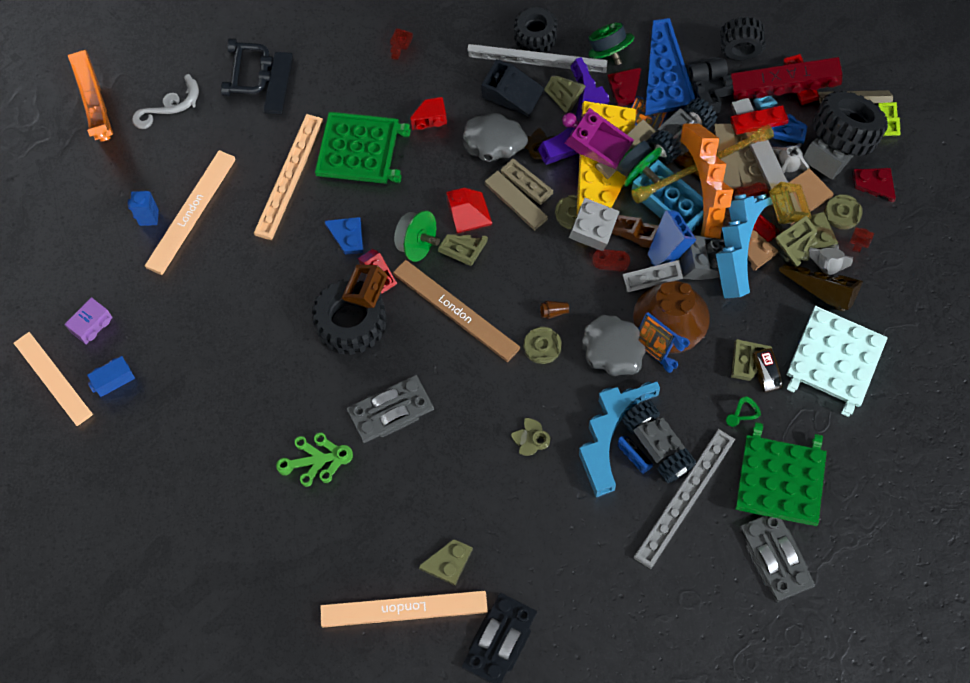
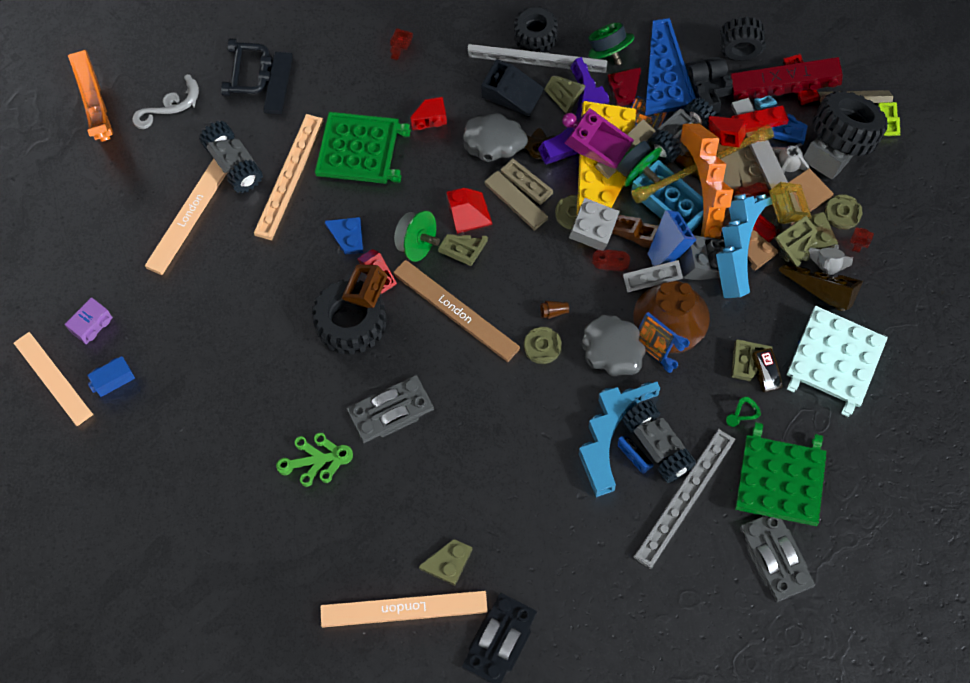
blue brick [128,191,159,226] -> none
olive plate [511,418,550,456] -> none
dark red wing [853,168,896,202] -> none
none -> plate [199,121,263,193]
none -> red slope [709,116,746,147]

